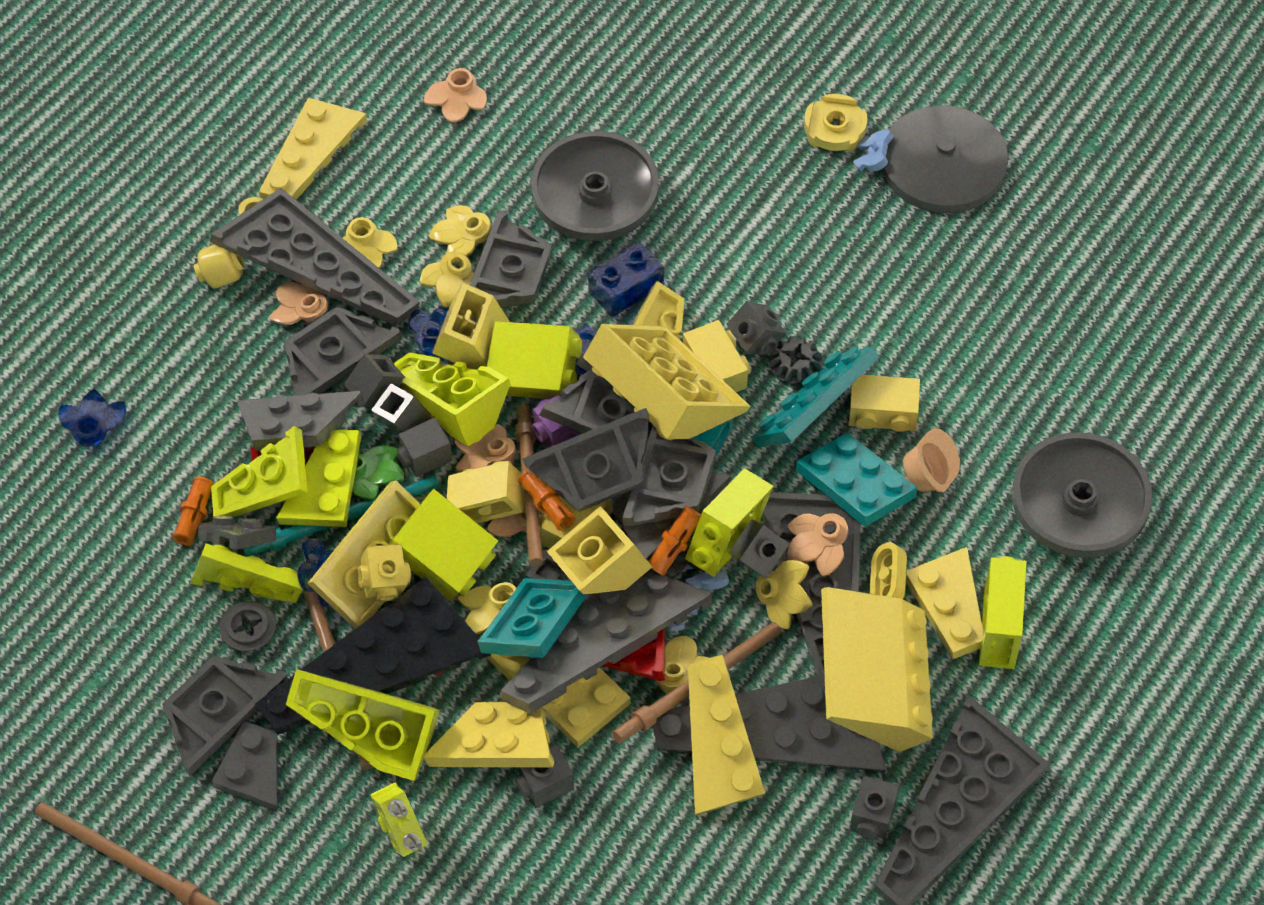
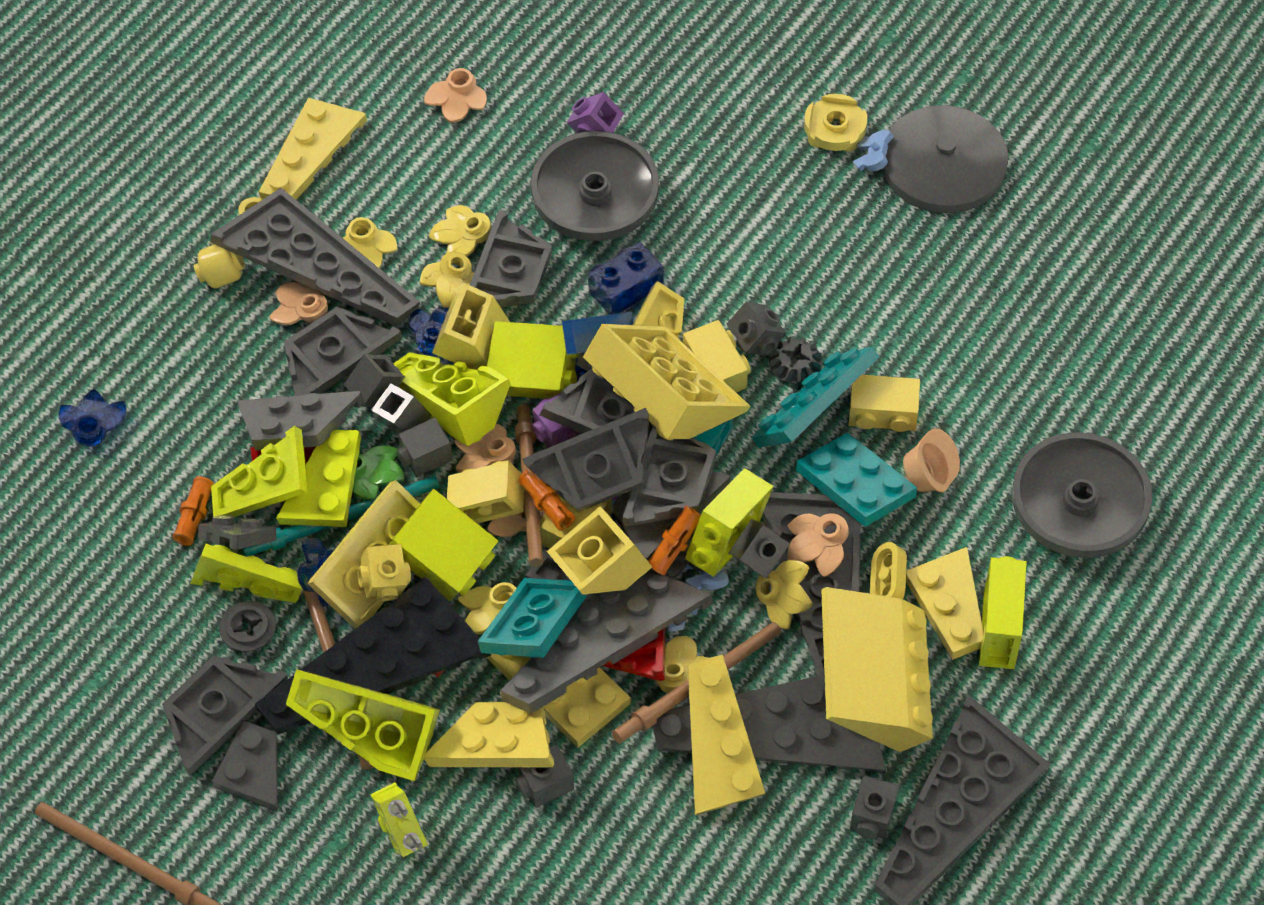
none -> blue tile [562,312,633,355]
none -> medium lavender brick [567,92,624,134]

